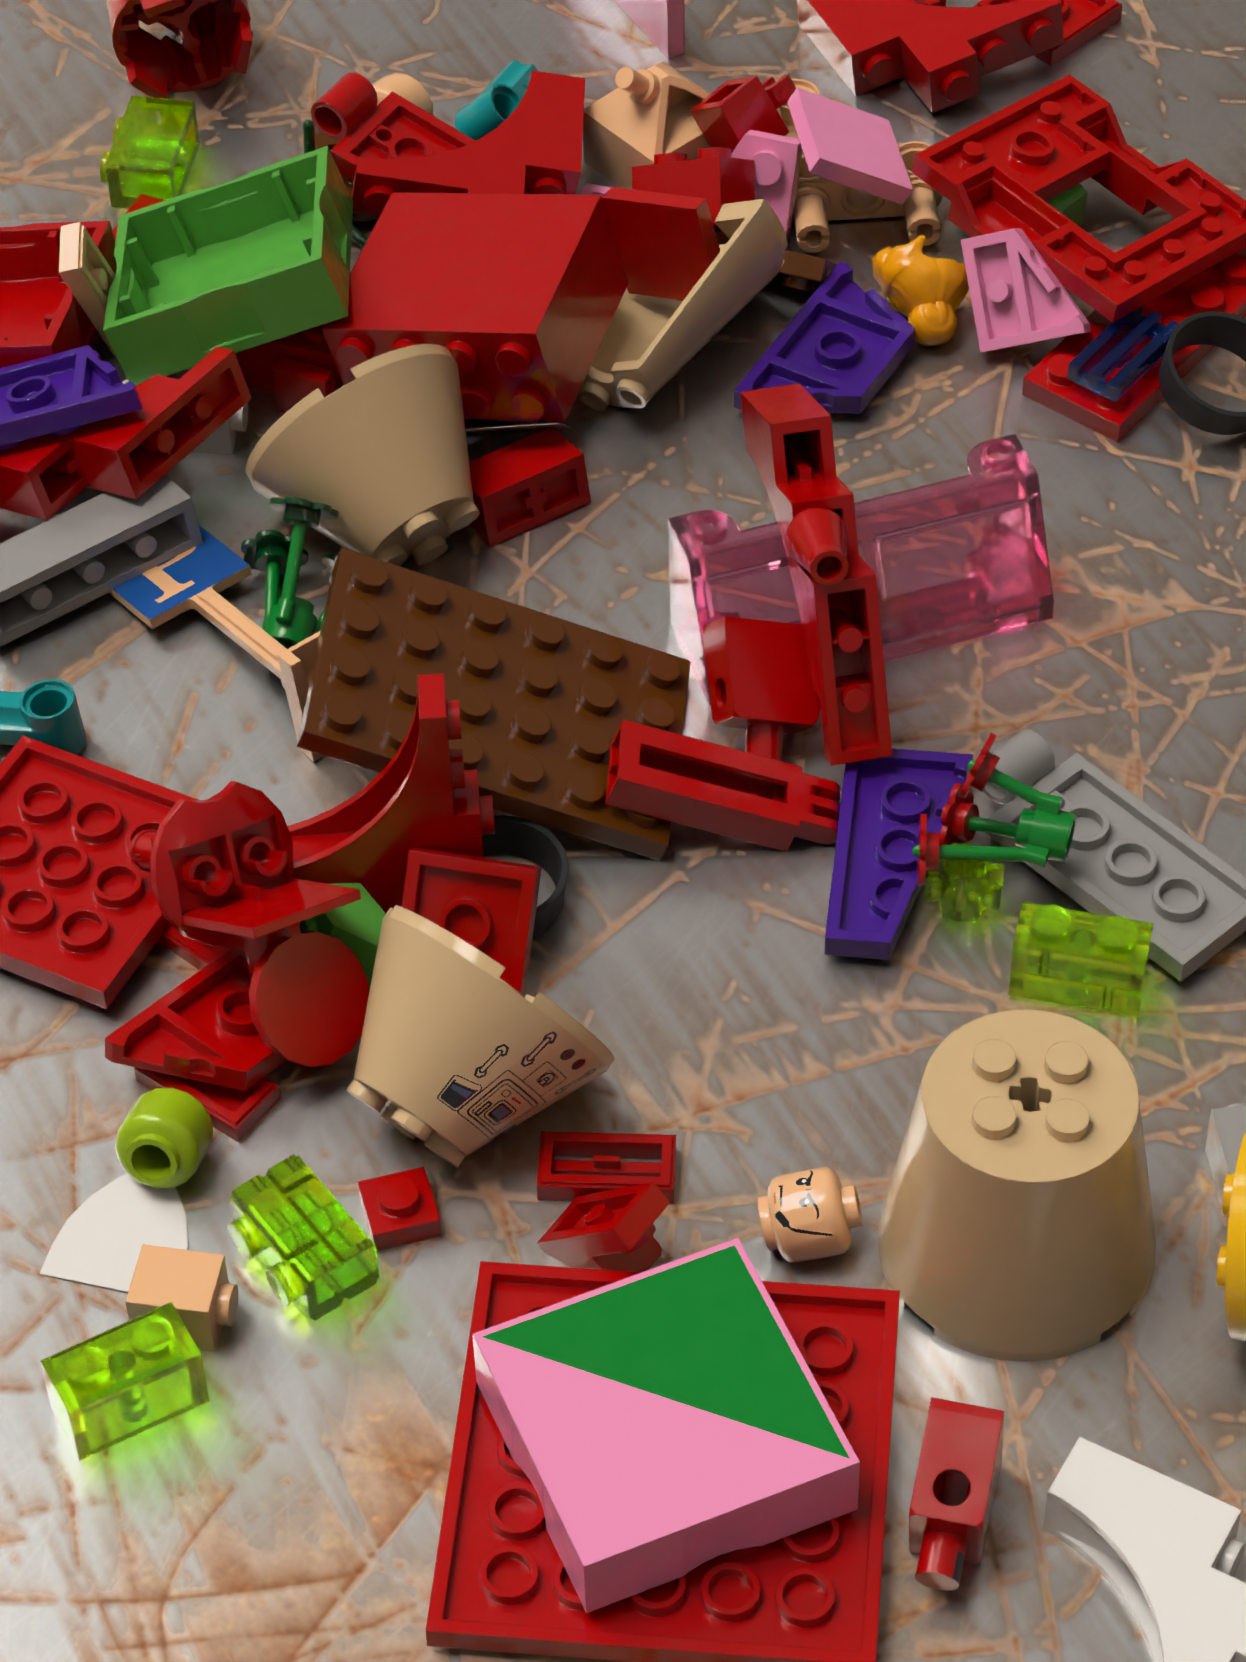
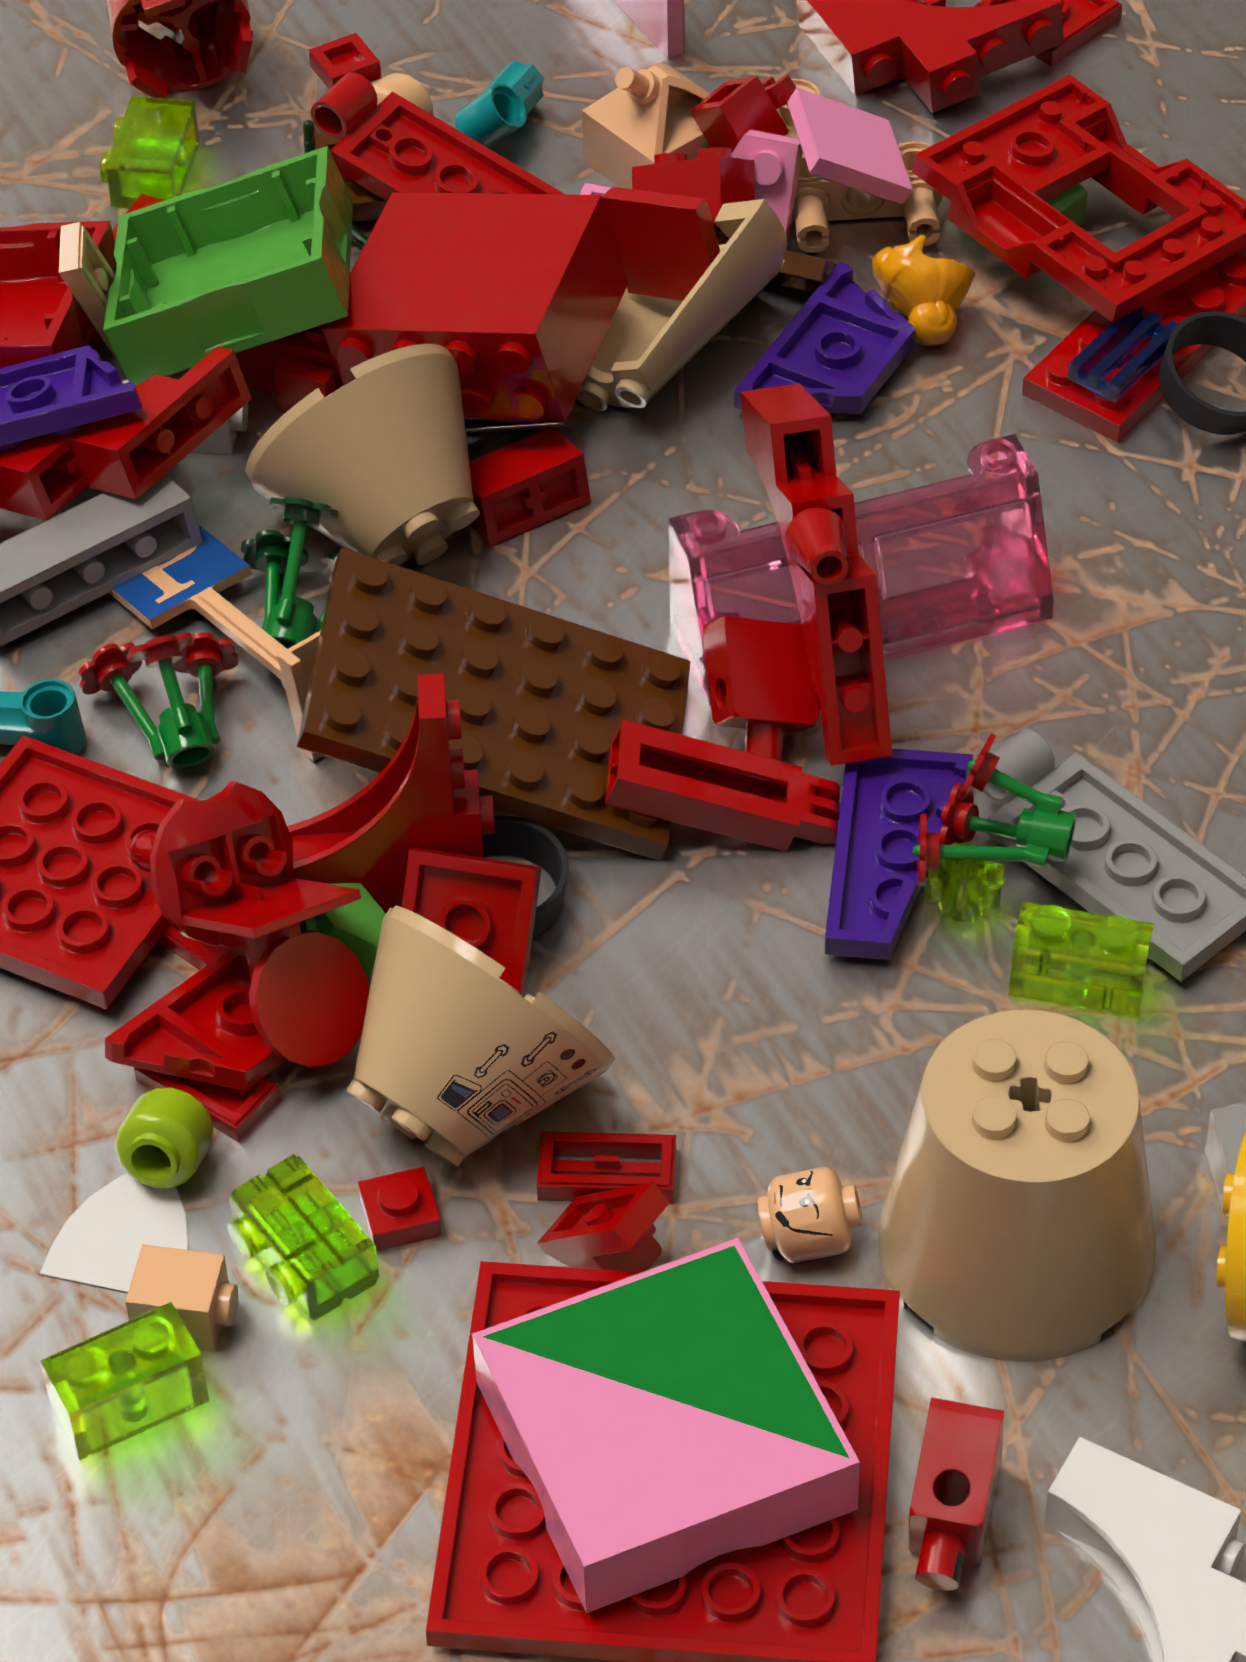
red arch [351,70,585,217] -> none
bright pink wing [961,228,1091,353] -> none
none -> plant [78,632,239,768]
none -> red tile [309,33,381,89]

